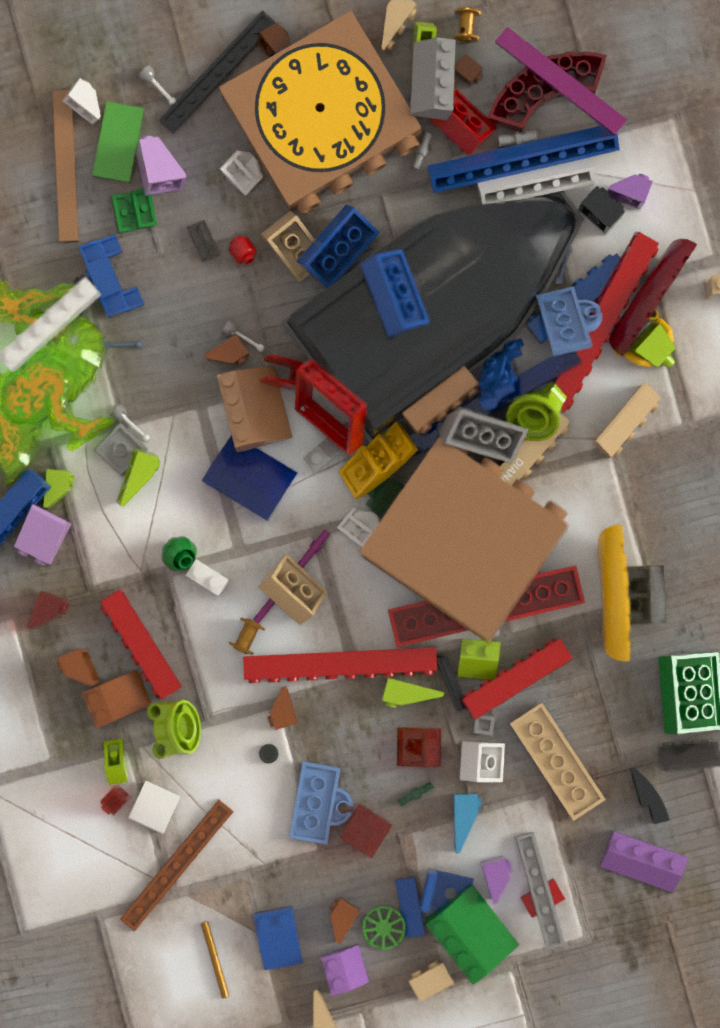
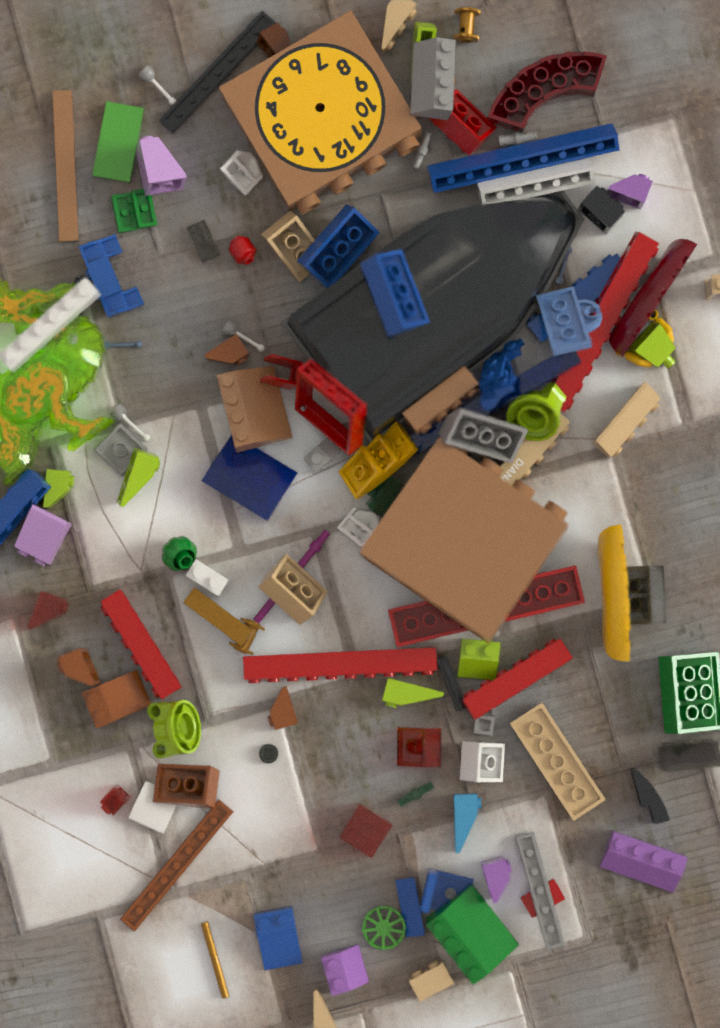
white slope [62,78,101,125] -> none
lime slope [104,738,128,785] -> none
medium blue plate [289,761,353,845] -> none
dark orange slope [329,897,360,945] -> none
reddish brown brick [454,53,483,86] -> none
magenta tile [495,27,627,136] -> none
none -> dark orange slope [153,764,220,809]
none -> pearl gold tile [183,587,254,647]

